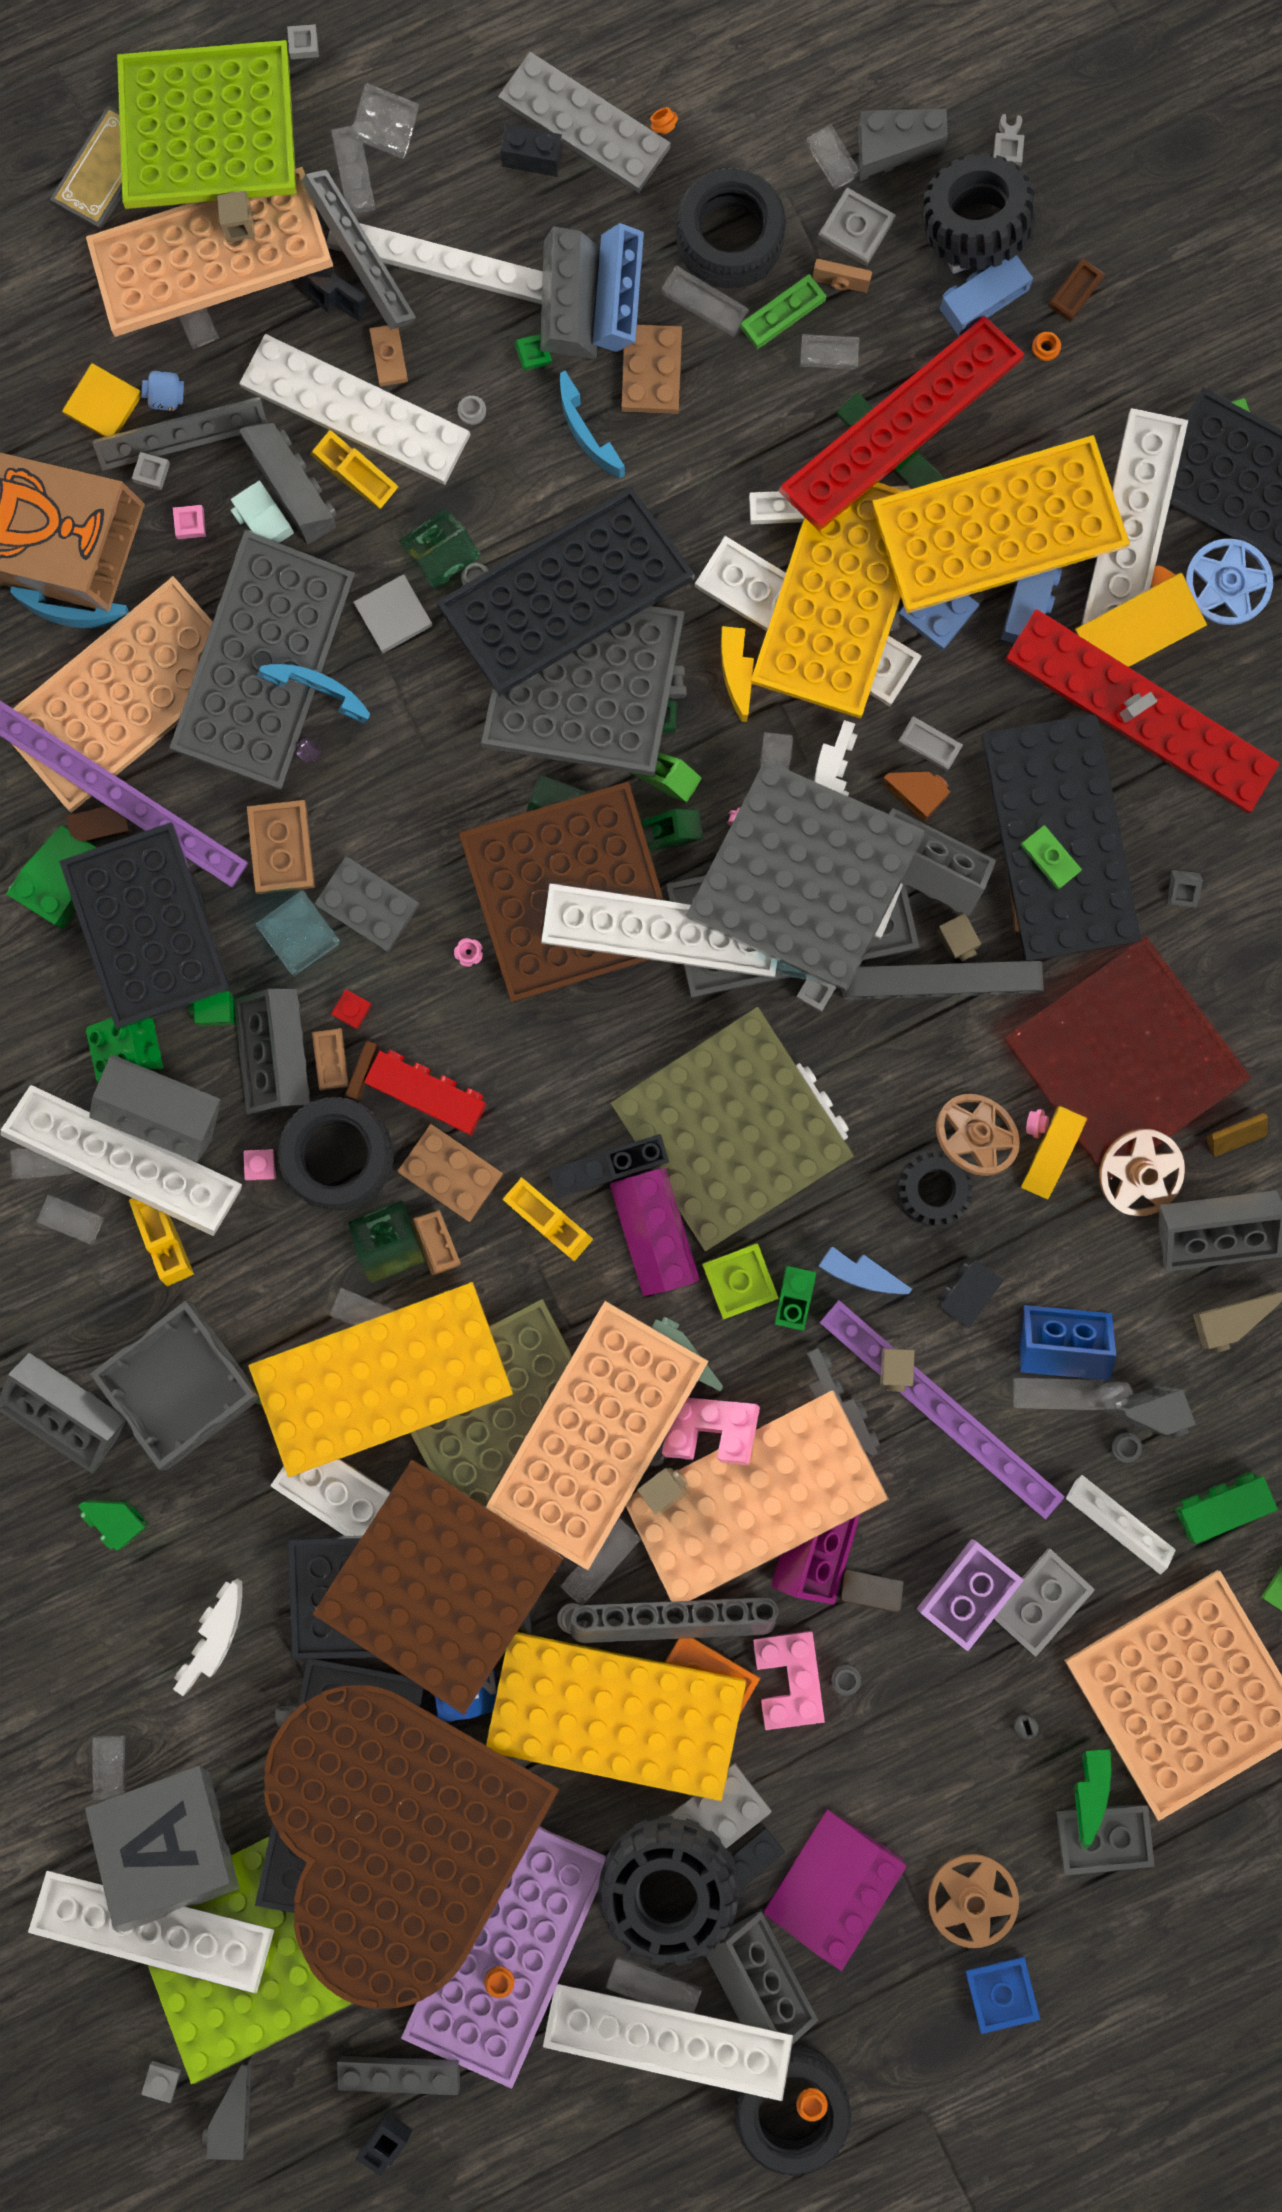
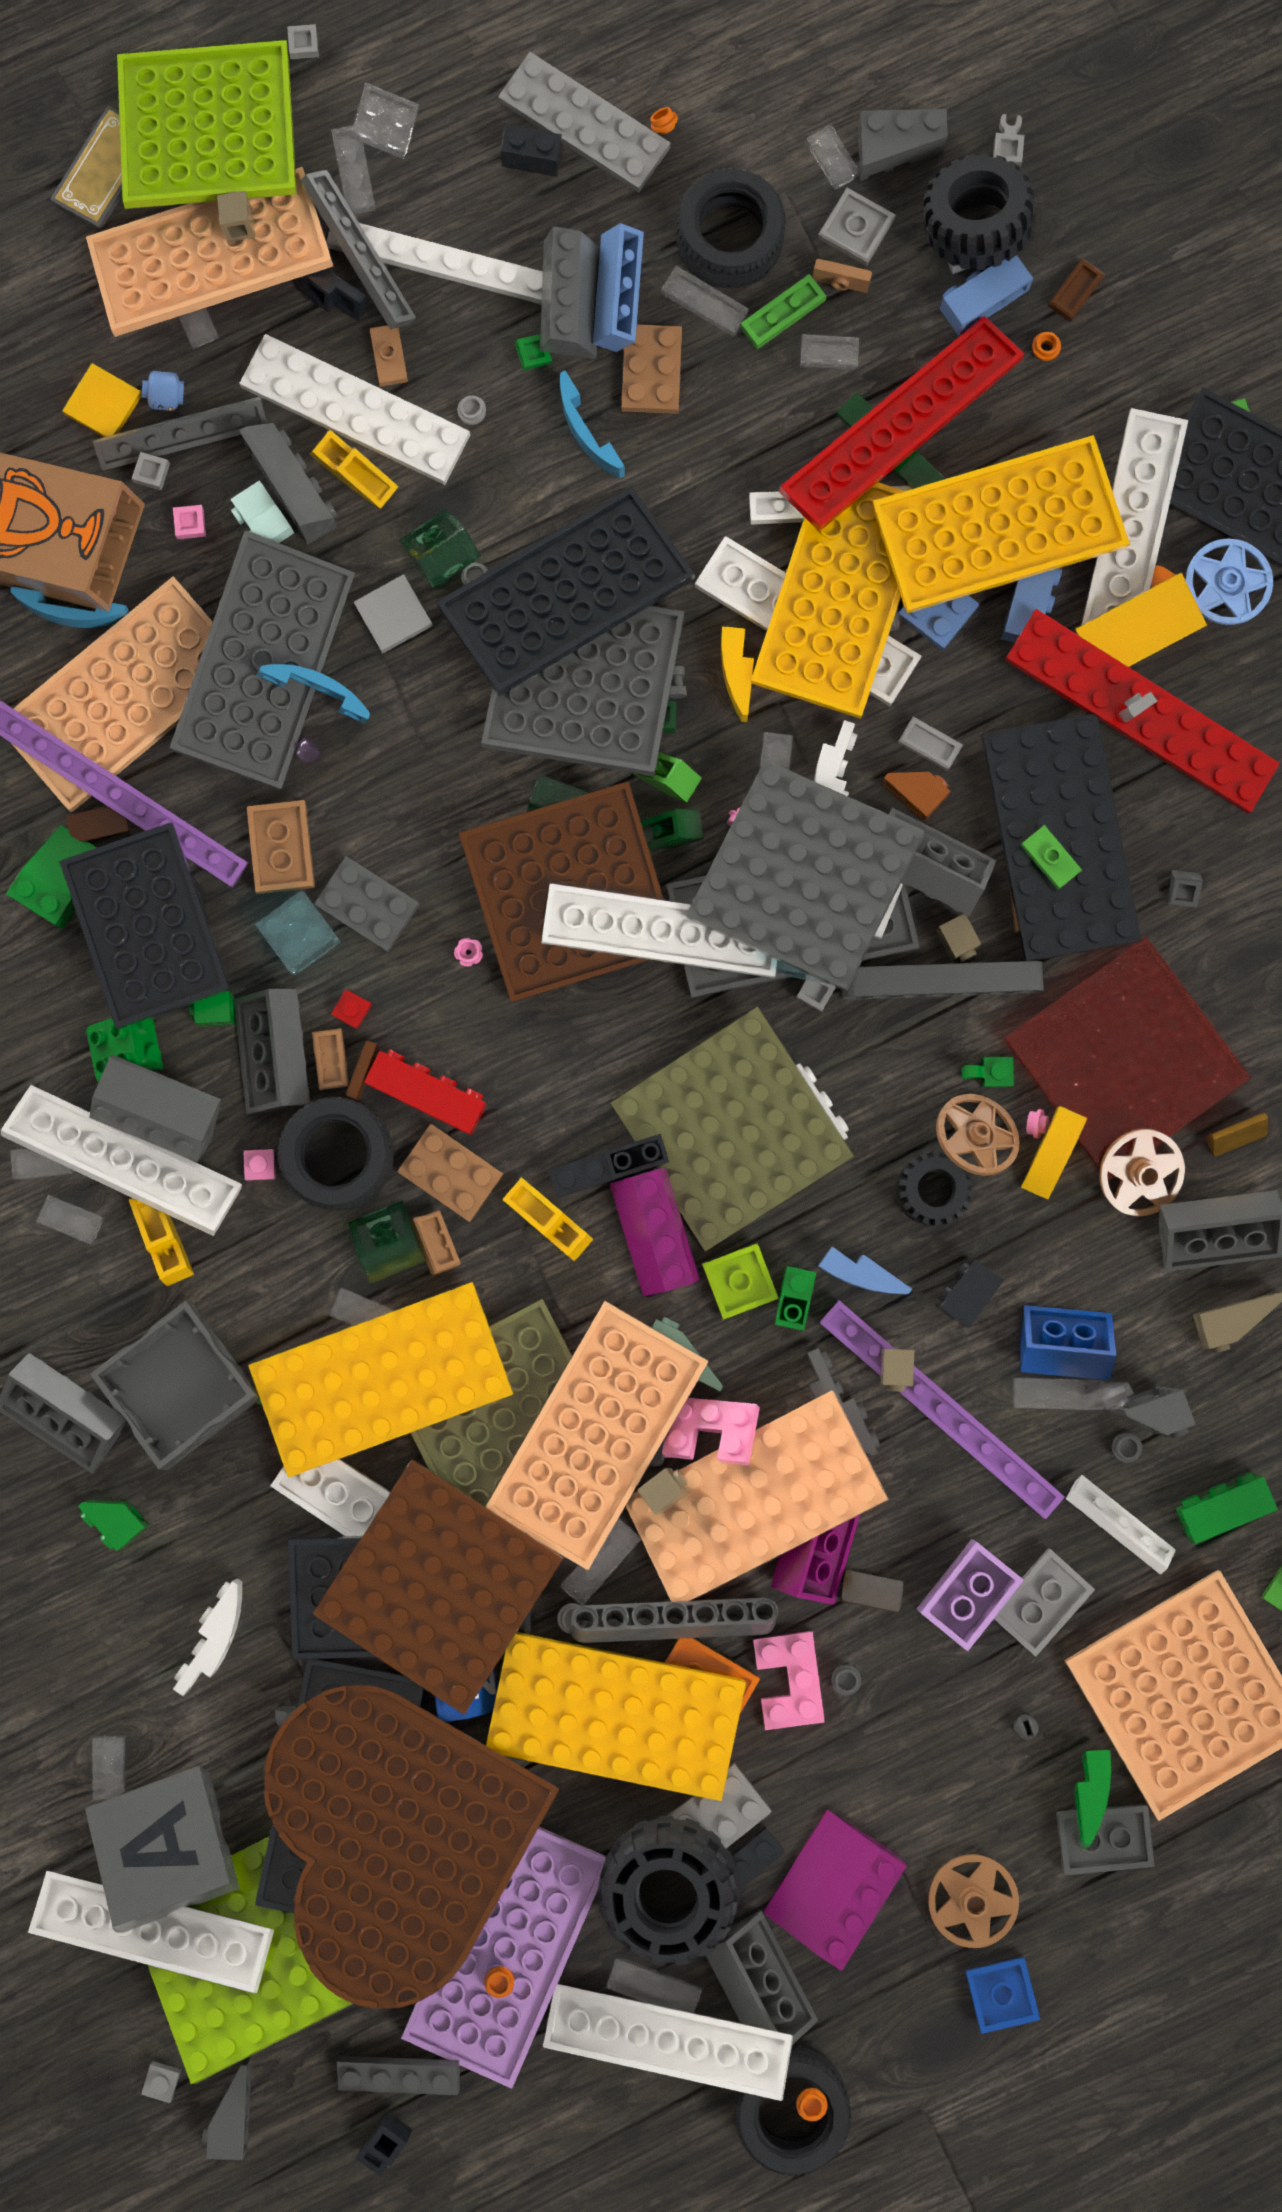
none -> green plate [962,1057,1014,1087]

